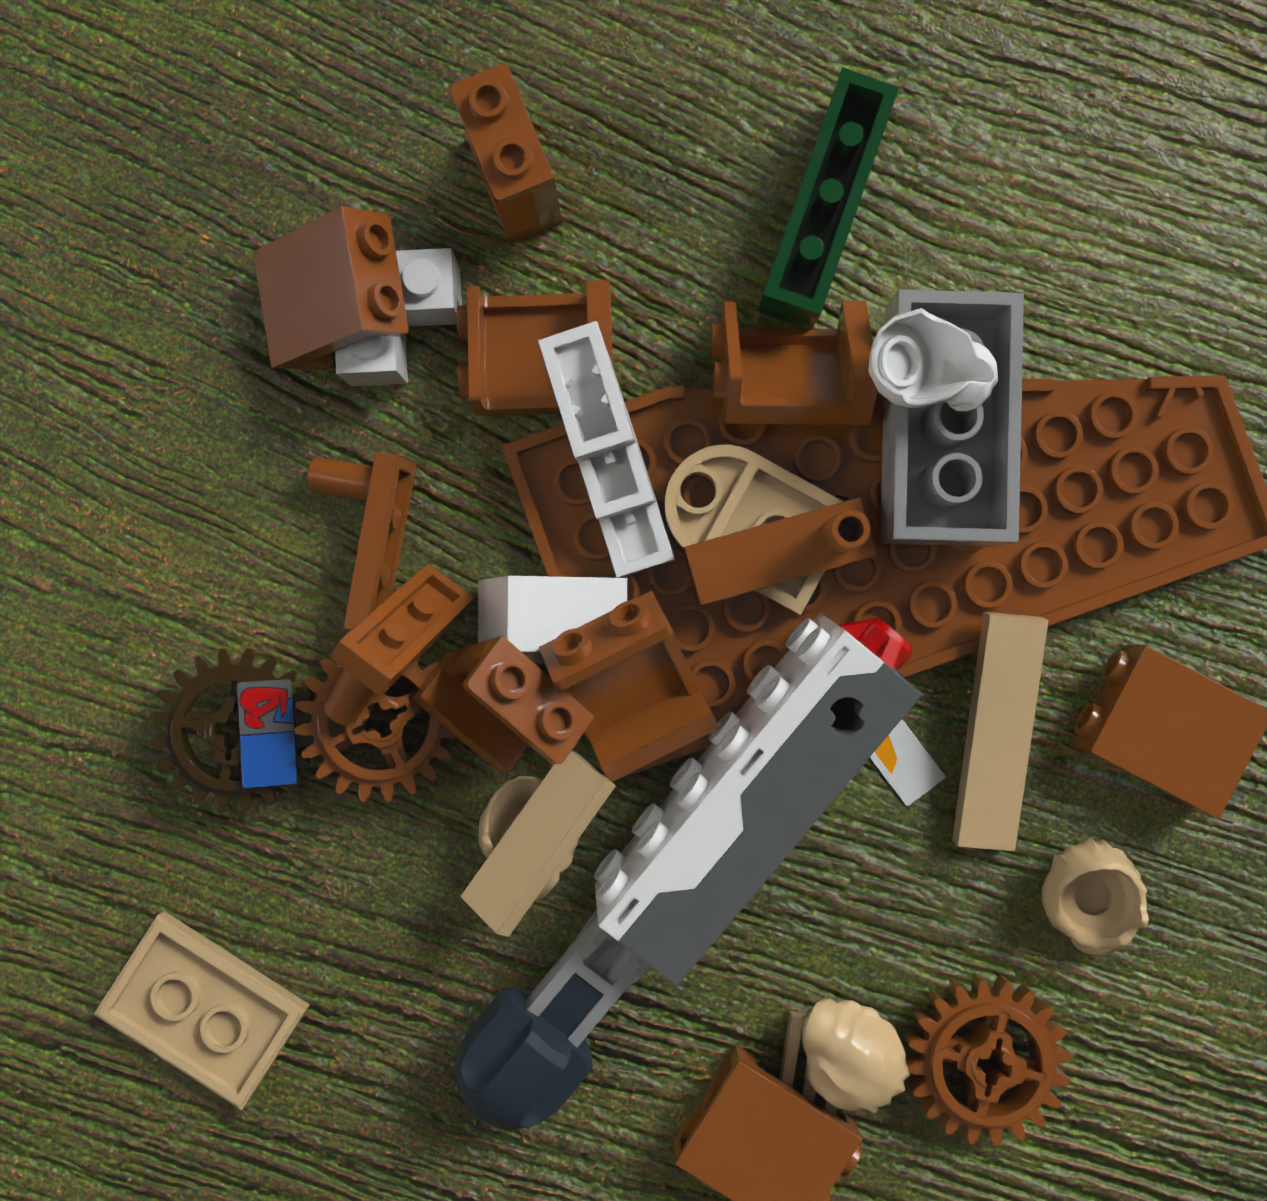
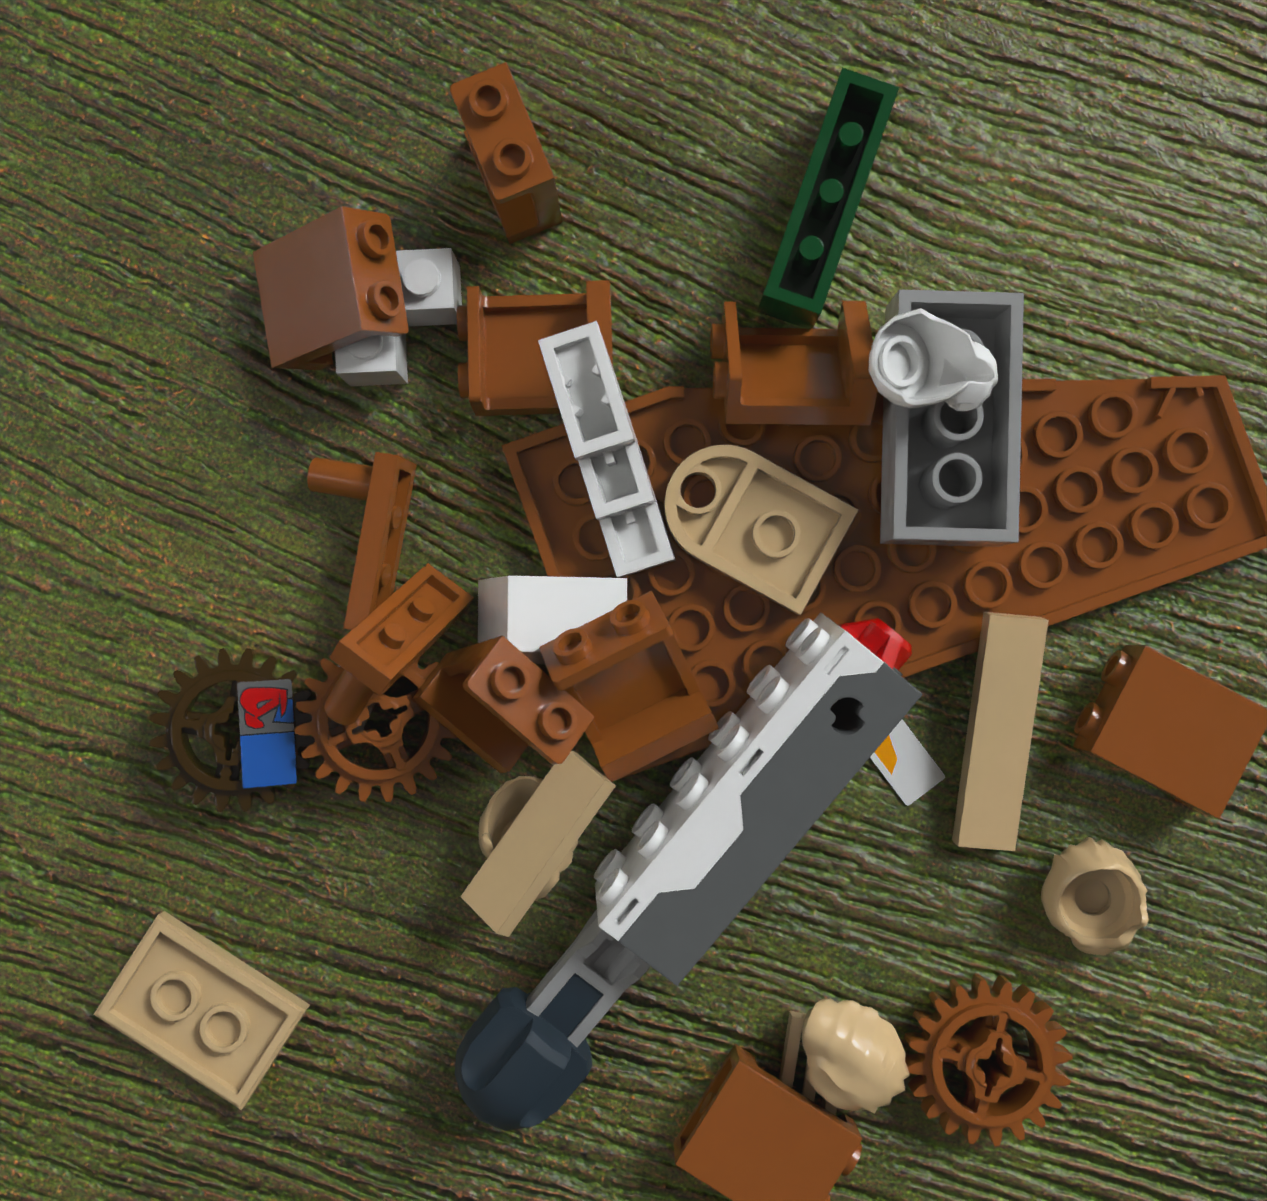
dark orange piece [684,497,877,606] -> none

